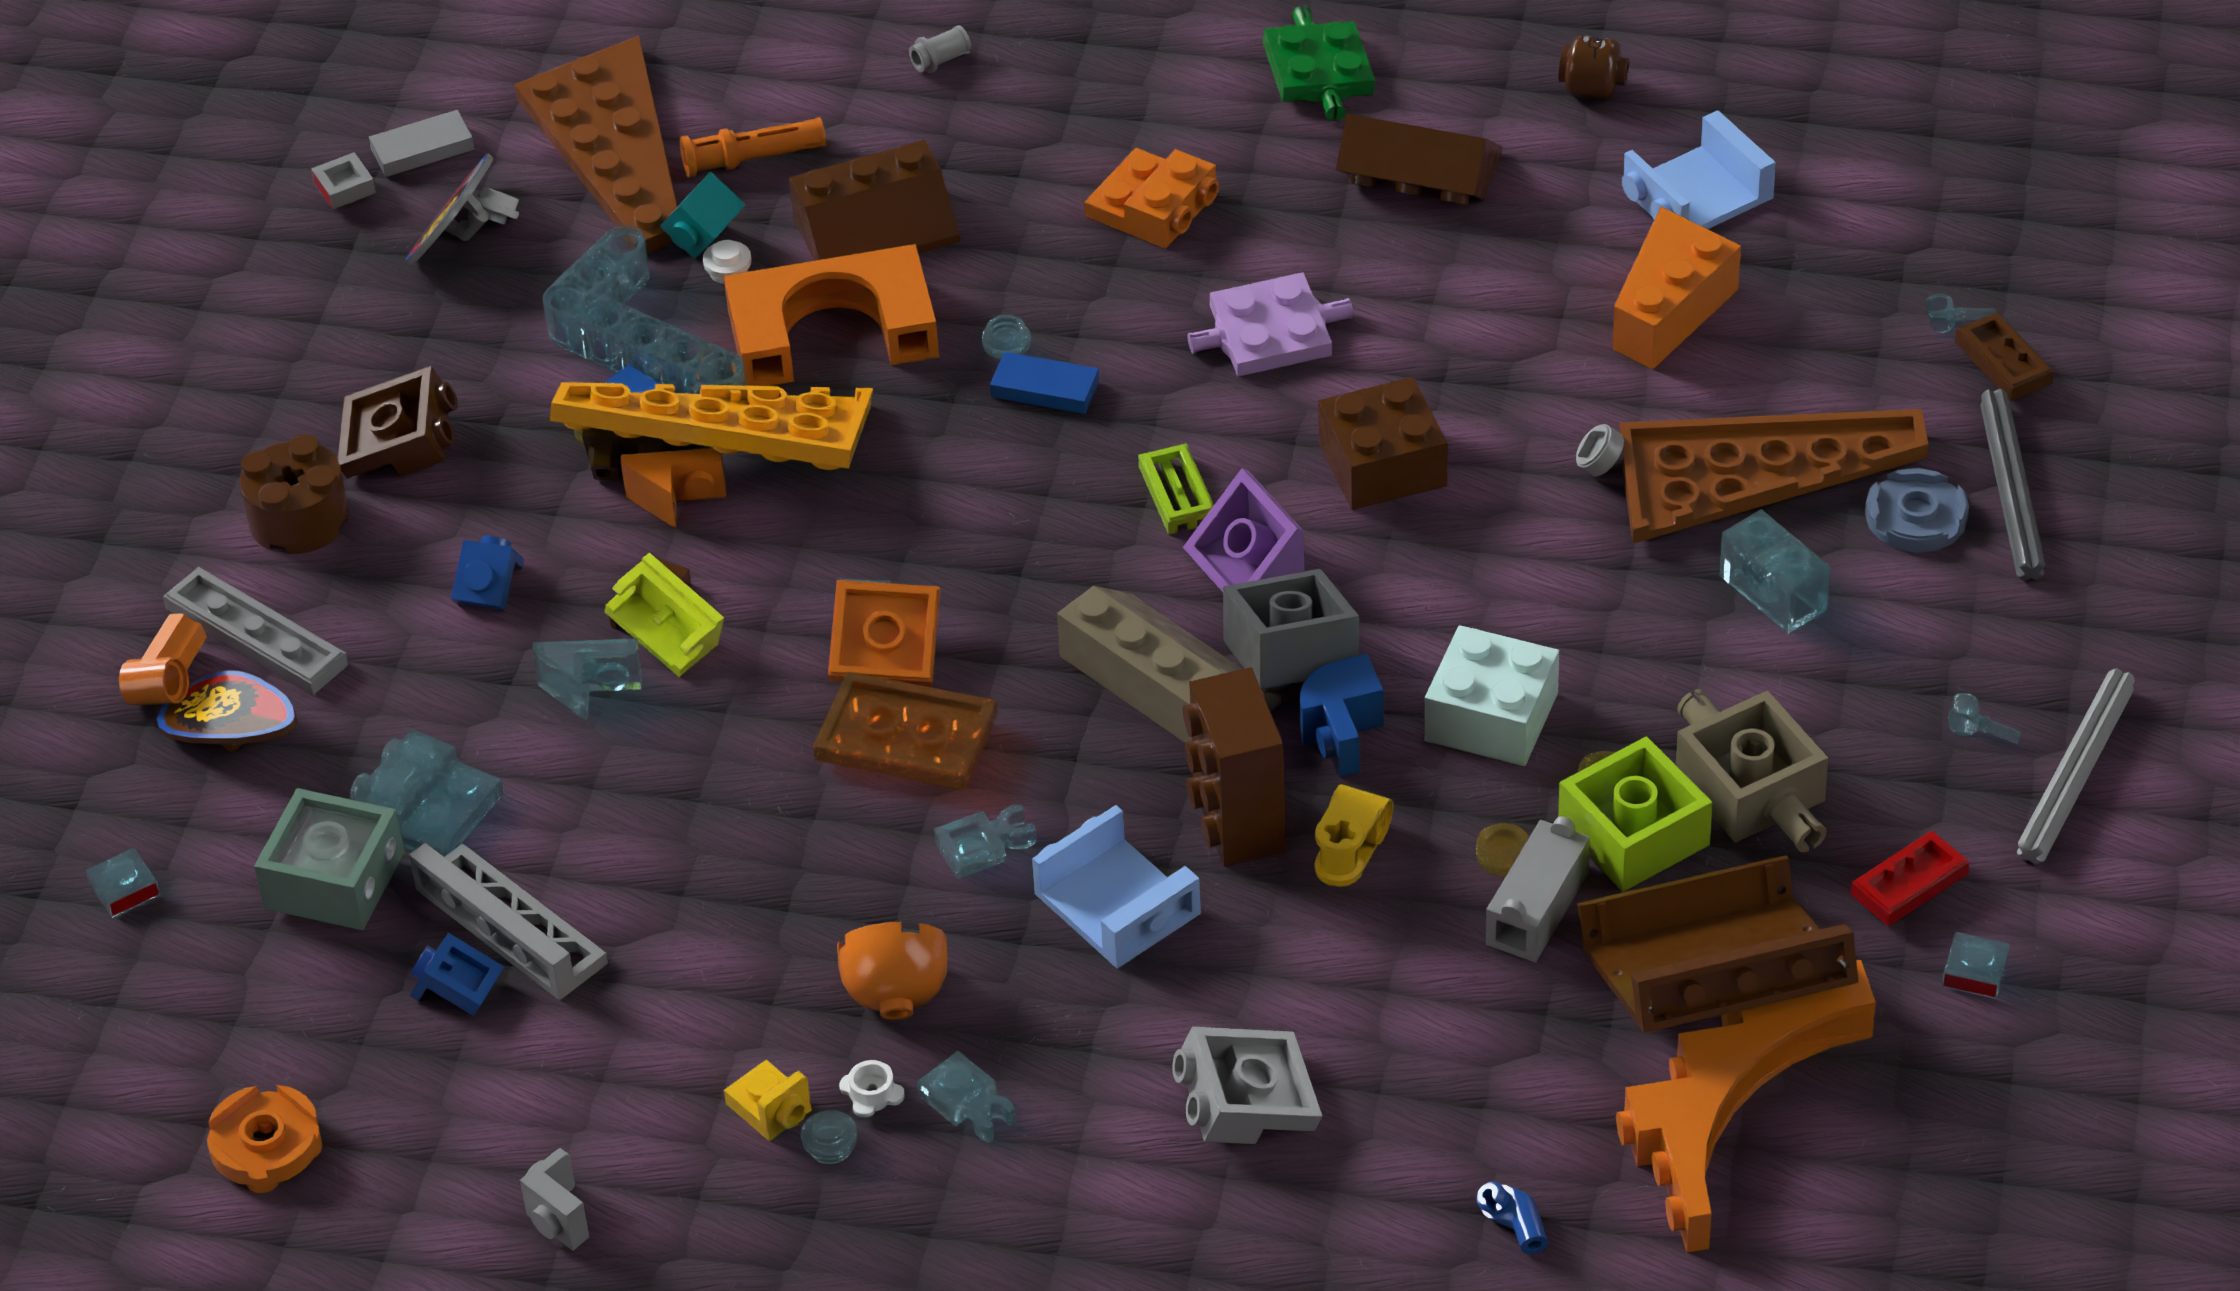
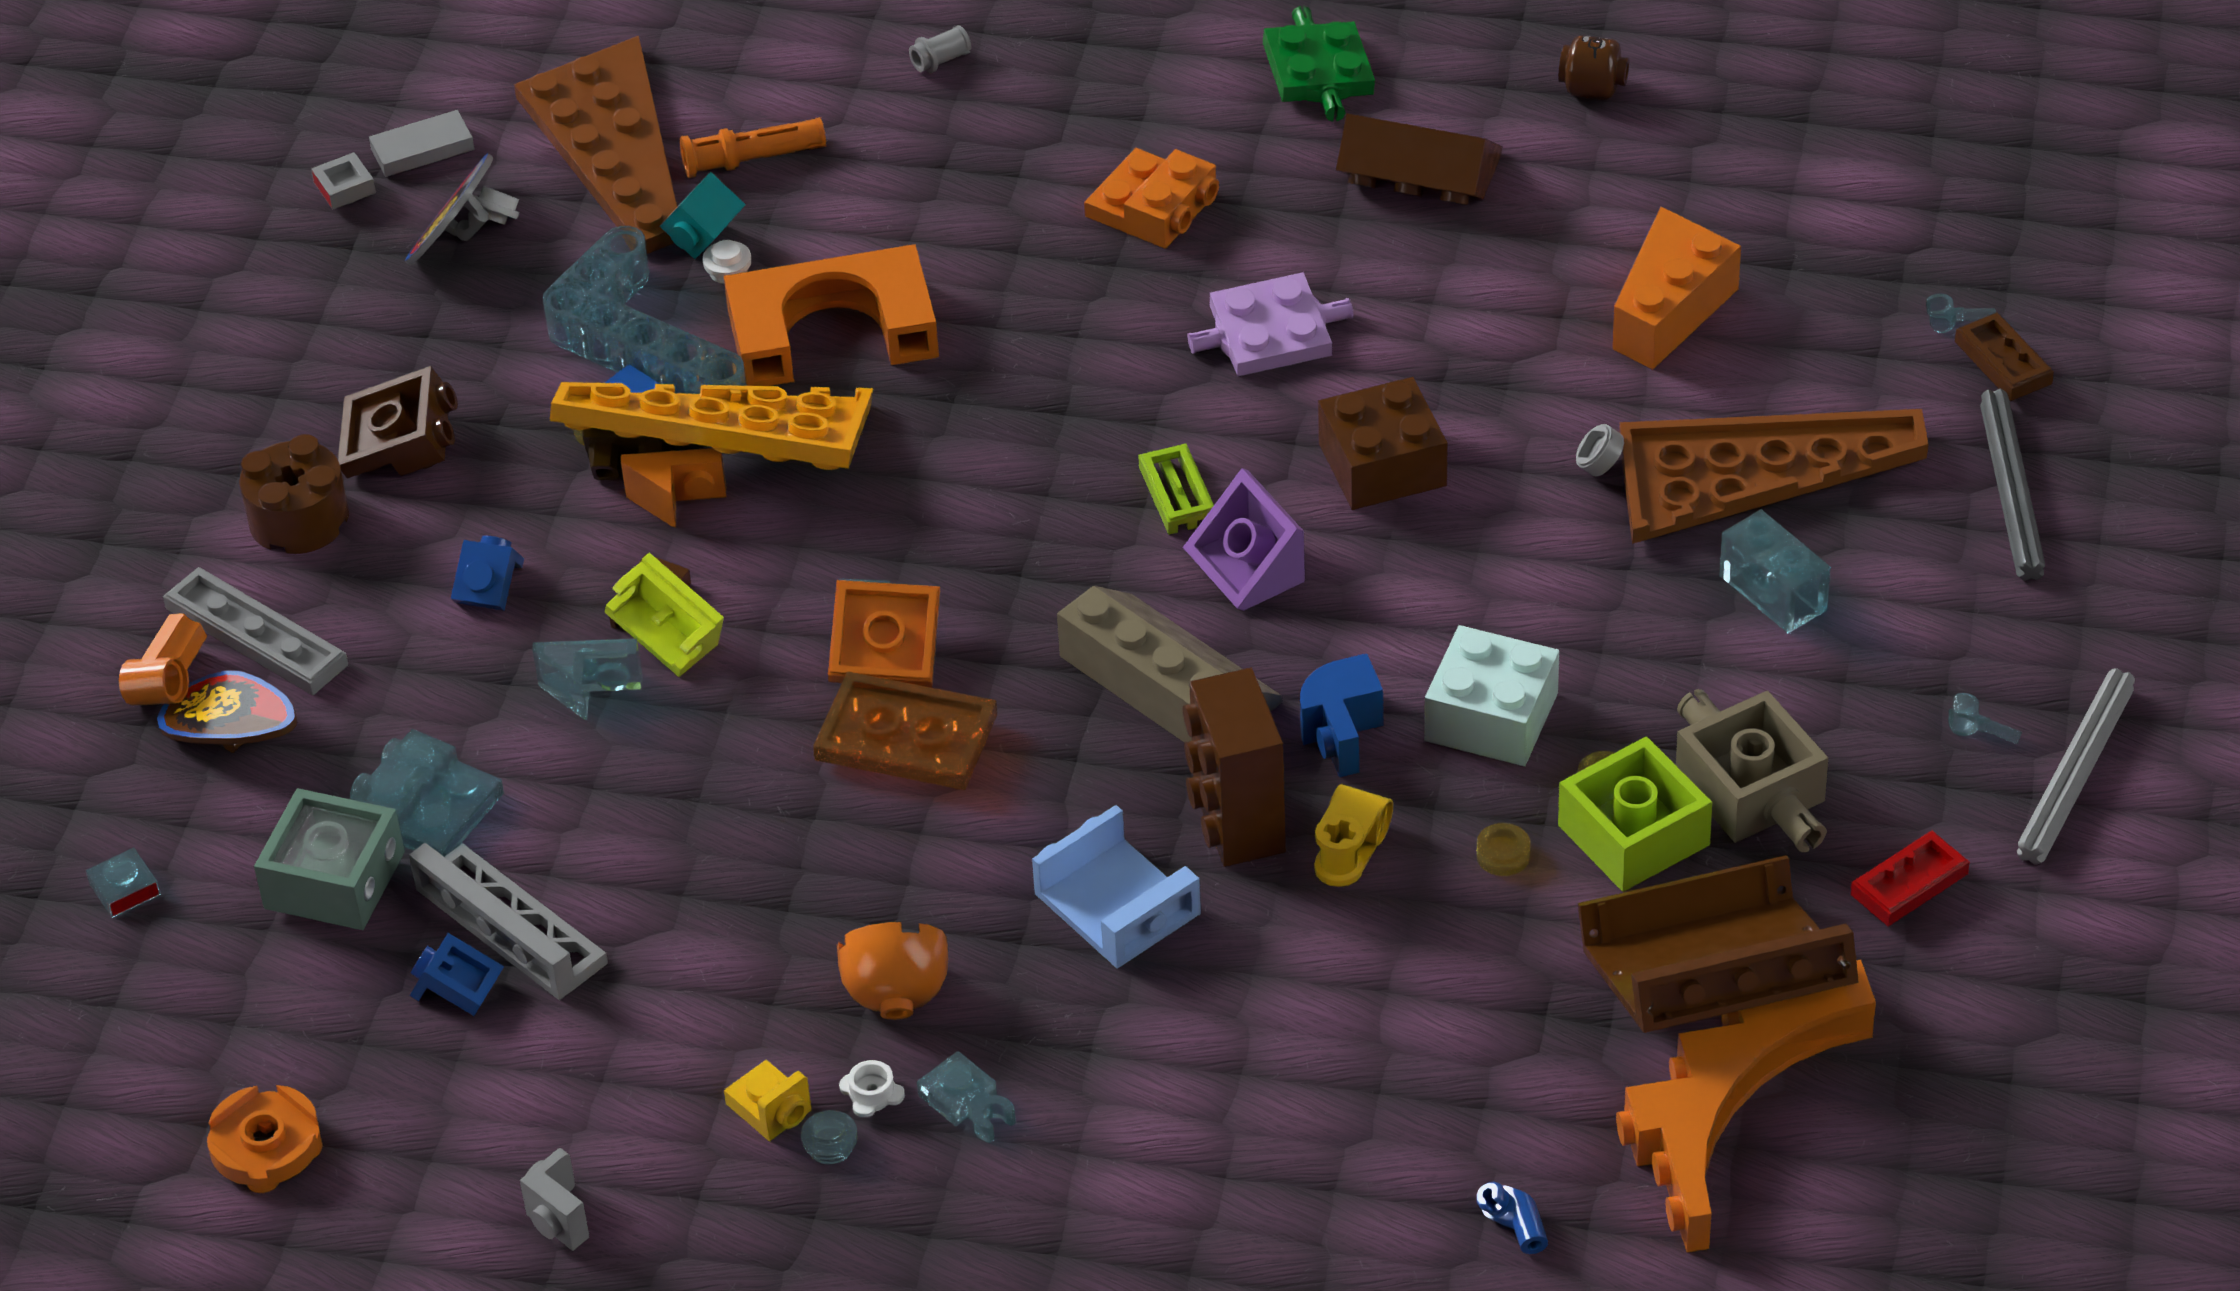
reddish brown slope [789,140,960,261] -> none
clear light blue plate [934,804,1036,879] -> none
clear light blue plate [982,315,1031,359] -> none
blue tile [990,352,1100,414] -> none
light grey plate [1172,1027,1323,1144] -> none
dark grey brick [1223,569,1359,690] -> none
light grey brick [1486,816,1590,963] -> none
light blue panel [1622,110,1776,229] -> none
sand blue tile [1865,468,1969,553] -> none
clear light blue plate [1942,932,2010,999] -> none

